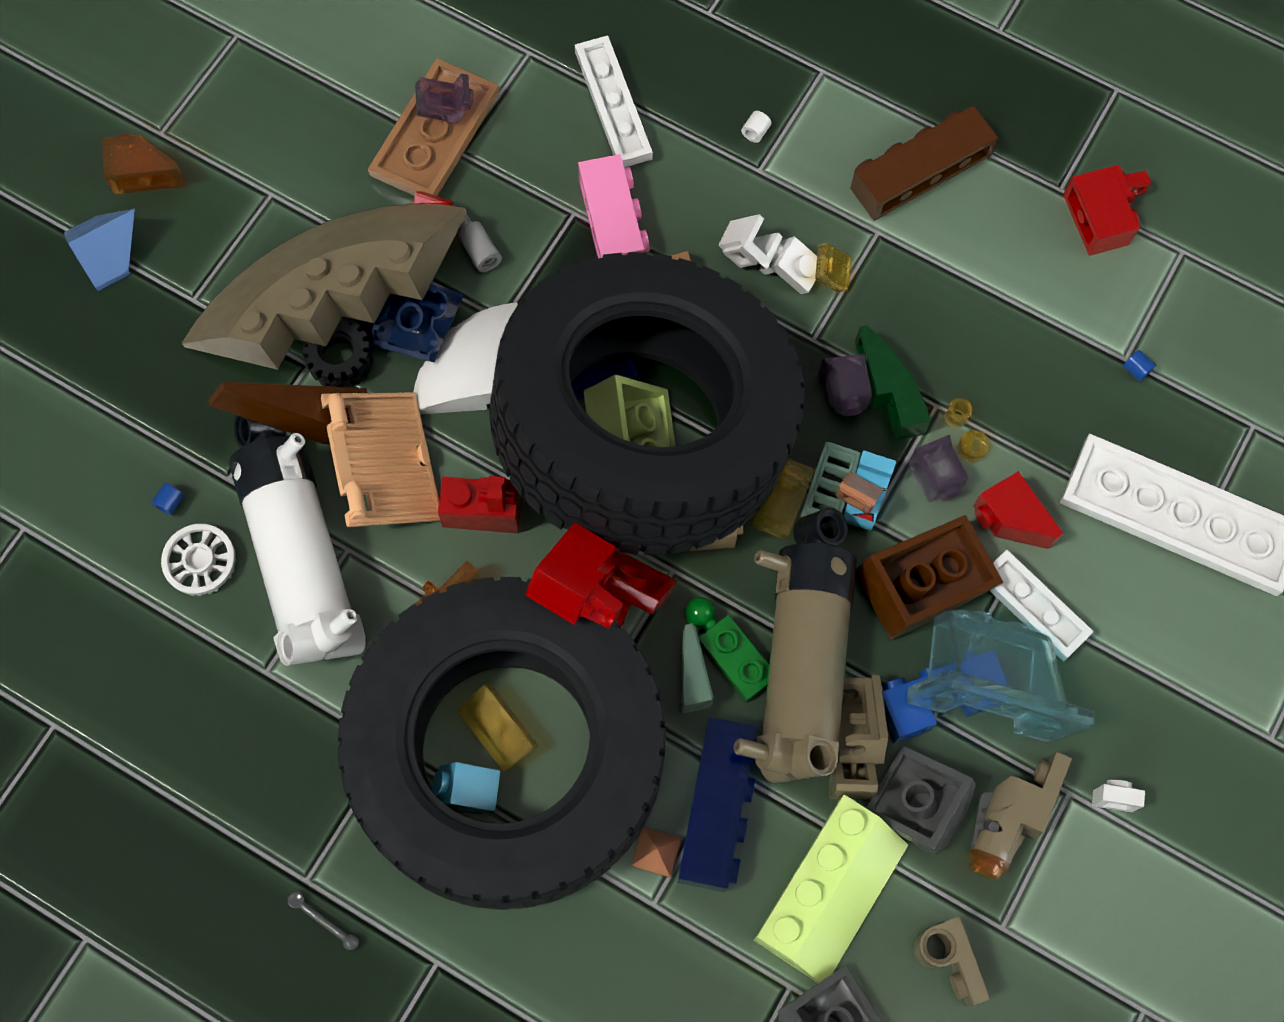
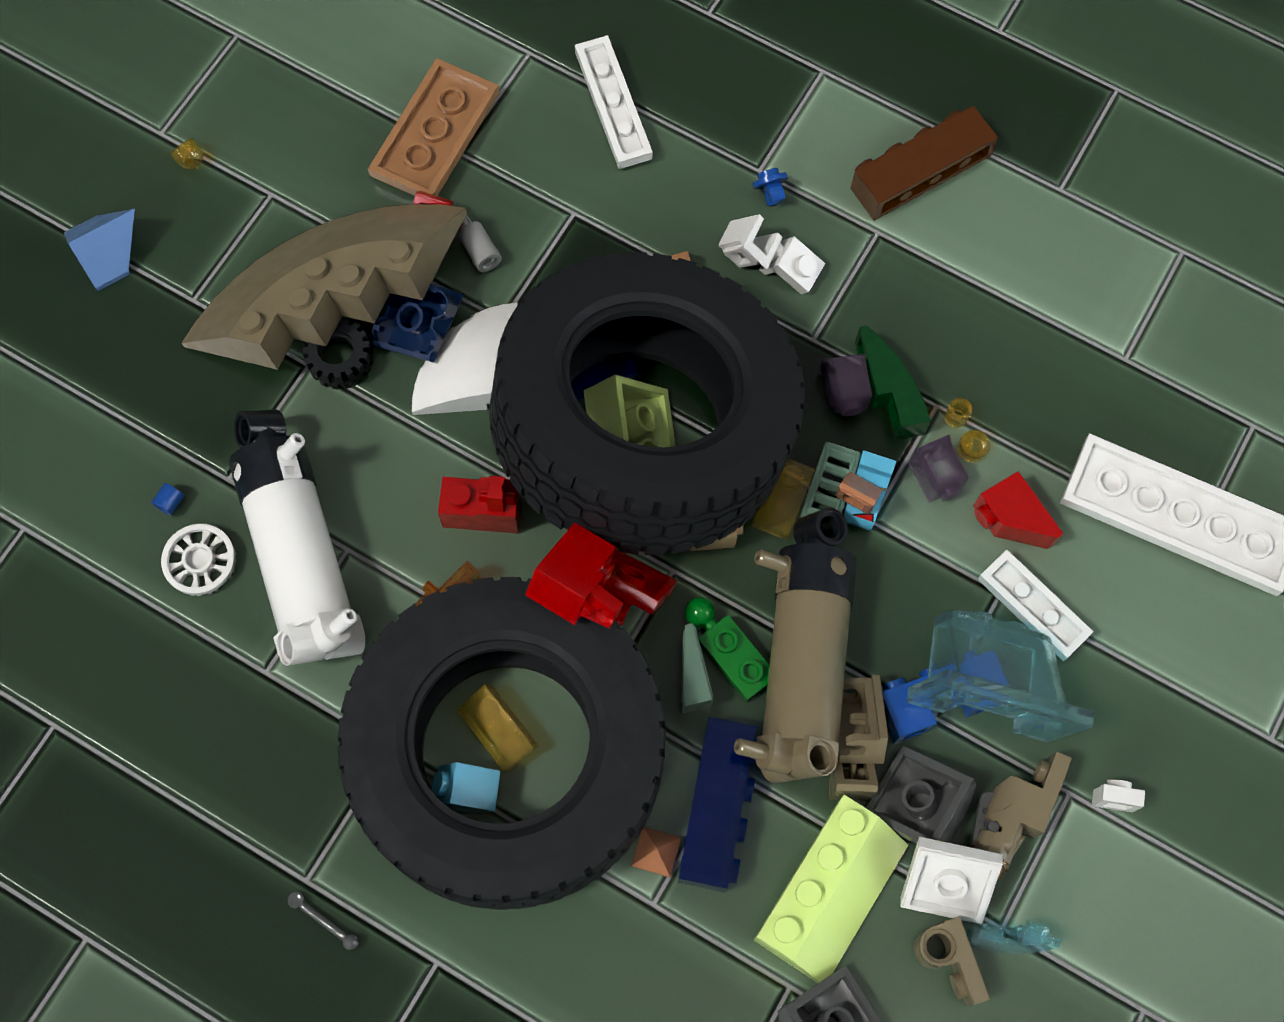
clear orange slope [103,134,186,194] -> none
reddish brown slope [208,382,368,445] -> none
light nougat window [321,392,440,527] -> none
bracket [415,73,474,123] -> none
bright pink brick [578,154,650,259] -> none
white piece [741,111,772,143] -> none
clear yellow tile [815,243,851,293] -> none
reddish brown slope [856,515,1004,640] -> none
red hinge [1063,164,1151,256] -> none
blue piece [1123,350,1156,382] -> none
none -> clear yellow hinge [170,138,203,169]
none -> blue plate [752,168,788,206]
none -> white plate [900,837,1003,924]
none -> clear light blue slope [966,921,1061,955]

